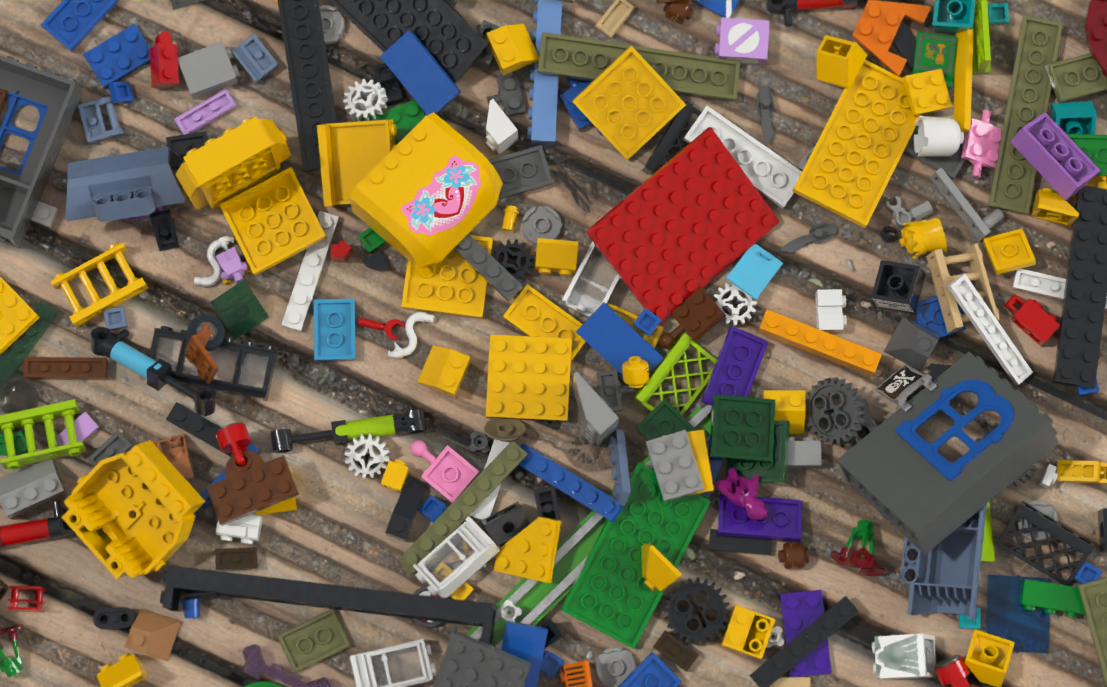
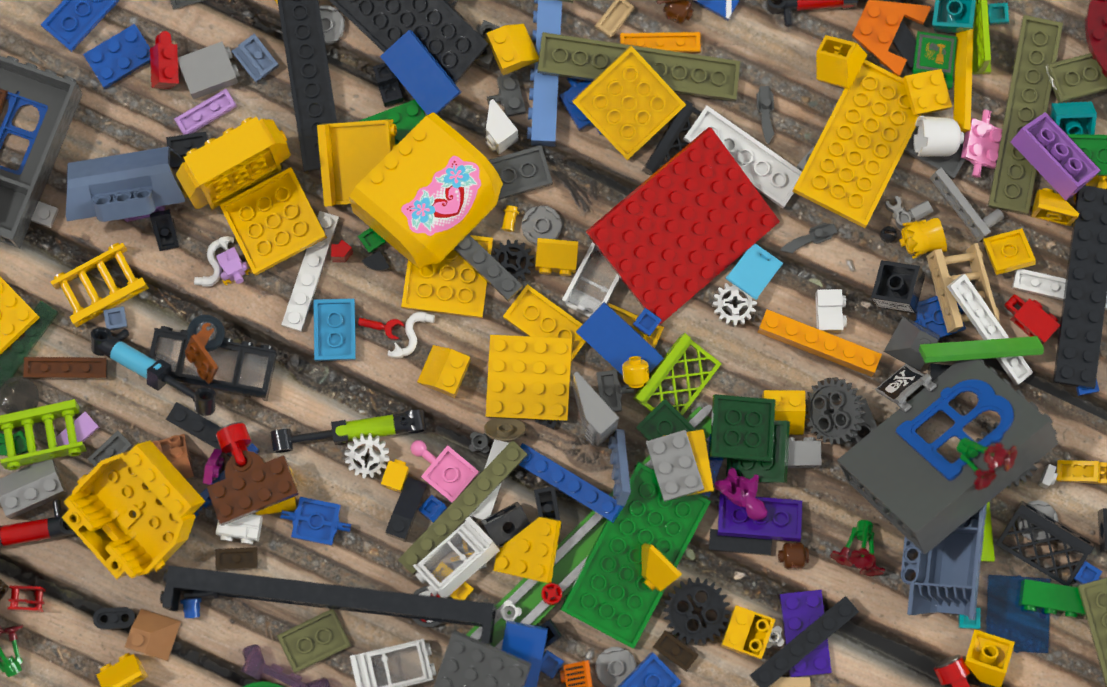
sand blue plate [78,96,124,144] -> none
blue plate [108,82,134,104] -> none
clear green slope [210,280,269,340] -> none
white gear [343,79,388,121] -> none
reddish brown plate [659,286,726,349] -> none
dark purple plate [701,326,768,406] -> none
lavender brick [714,17,769,65] -> none
slope [872,634,937,679] -> none
none -> magenta plate [203,448,225,485]
none -> blue plate [281,497,352,546]
none -> red wheel [541,583,562,605]
none -> light orange tile [620,32,701,53]
none -> bright green tile [919,336,1044,363]
none -> dark red plant [957,438,1018,491]

